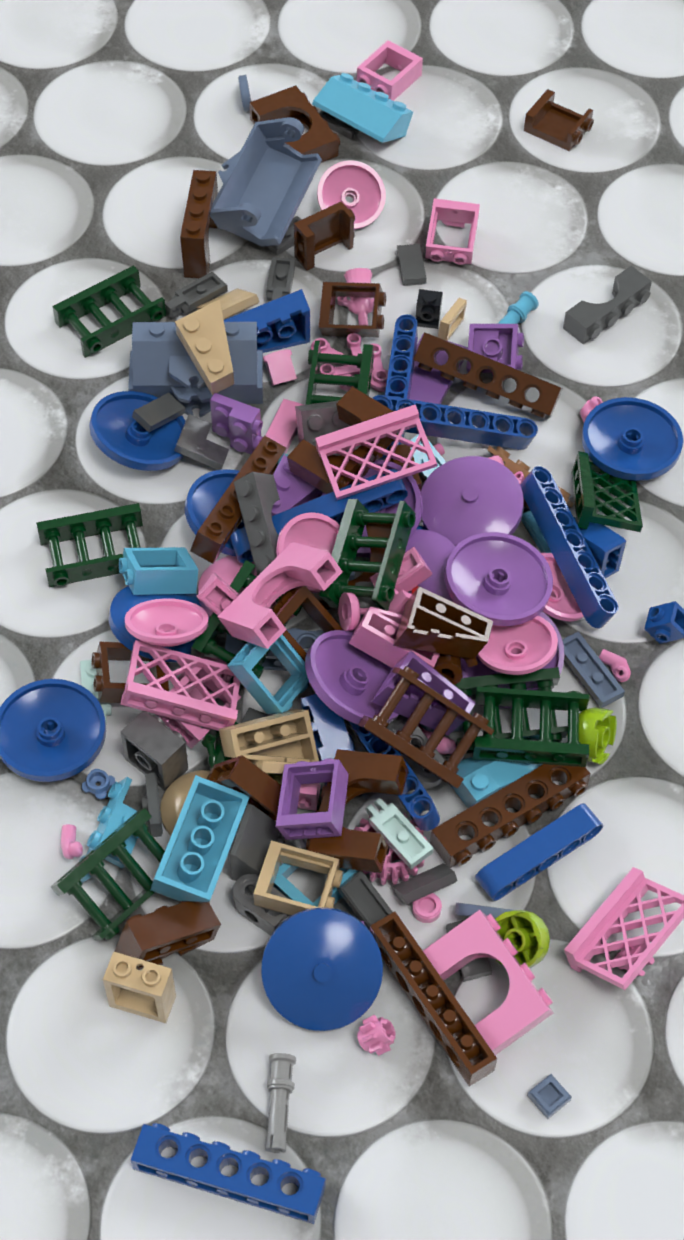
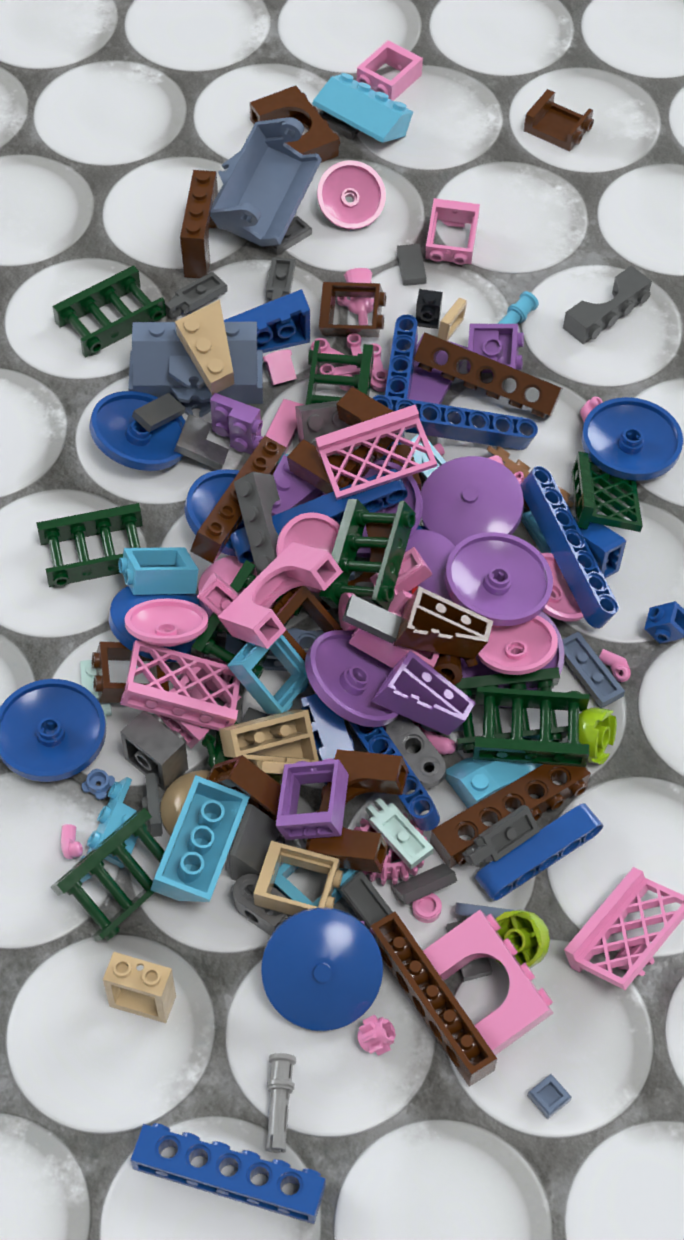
reddish brown wedge [114,901,221,970] -> none
tan tile [197,288,259,320] -> none
sand blue tile [238,74,251,112] -> none
reddish brown panel [294,202,355,271] -> none
bright pink bracket [298,783,321,811] -> none
reddish brown fence [358,666,494,788] -> none
none -> tile [342,594,402,644]
none -> dark grey hinge [462,805,540,866]

